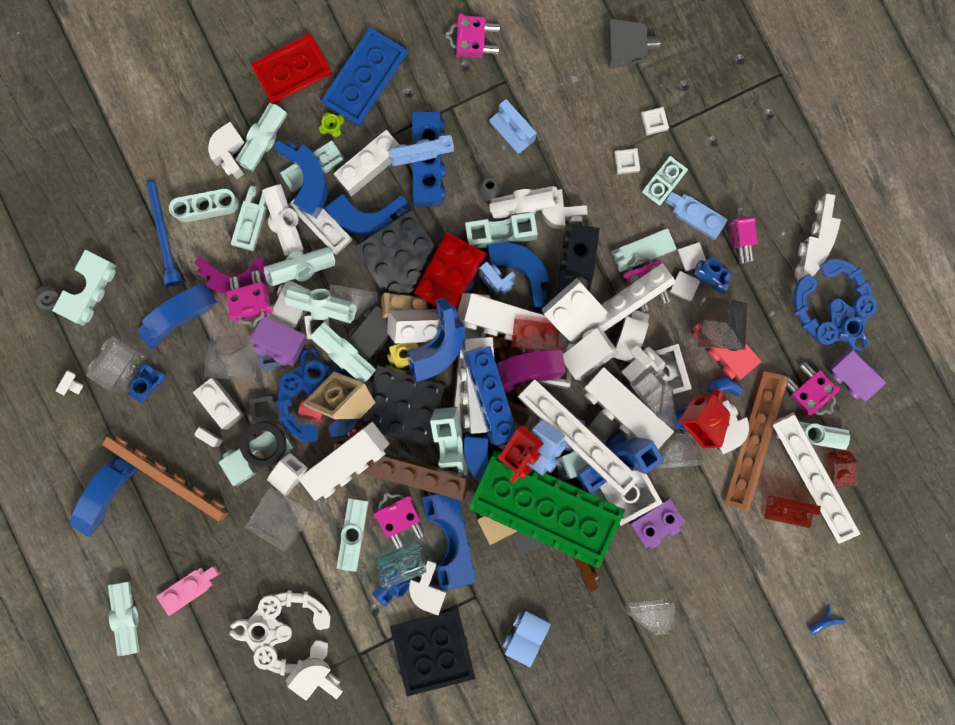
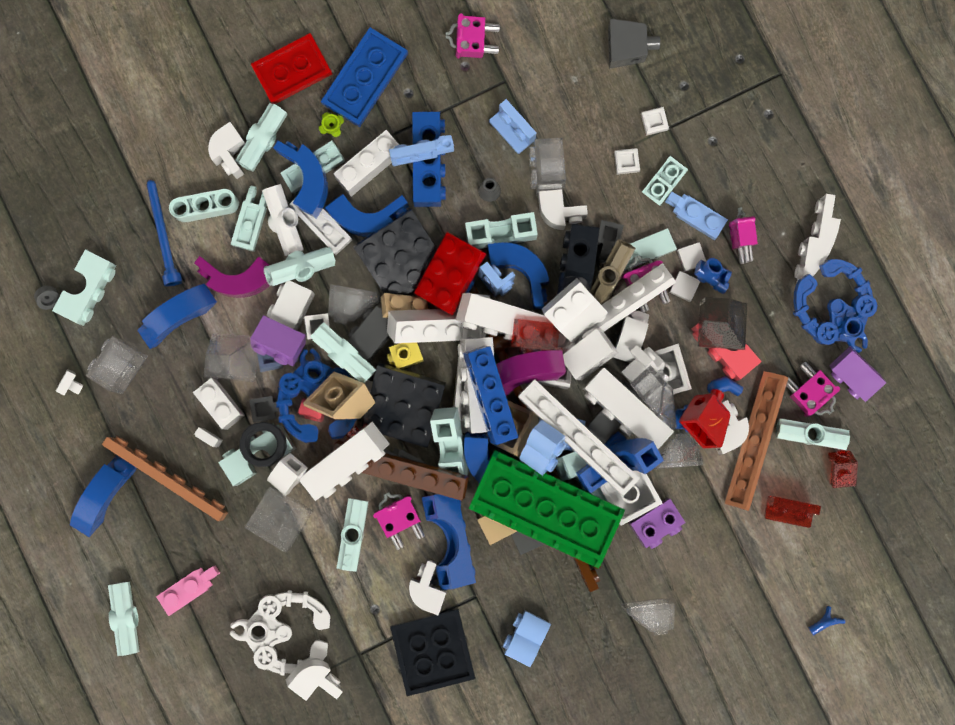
blue plate [128,363,166,403] -> none
dark pink piece [226,271,274,327] -> none
light aqua piece [285,285,357,323] -> none
blue plate [372,569,410,607] -> none
clear light blue plate [376,541,427,589] -> none
blue arch [407,298,465,382] -> none
white piece [489,186,560,219] -> none
red bracket [498,425,544,483] -> none
white plate [772,412,860,544] -> none
none -> clear brick [529,138,566,196]
none -> dark tan piece [590,239,636,305]
none -> dark grey plate [598,220,624,263]

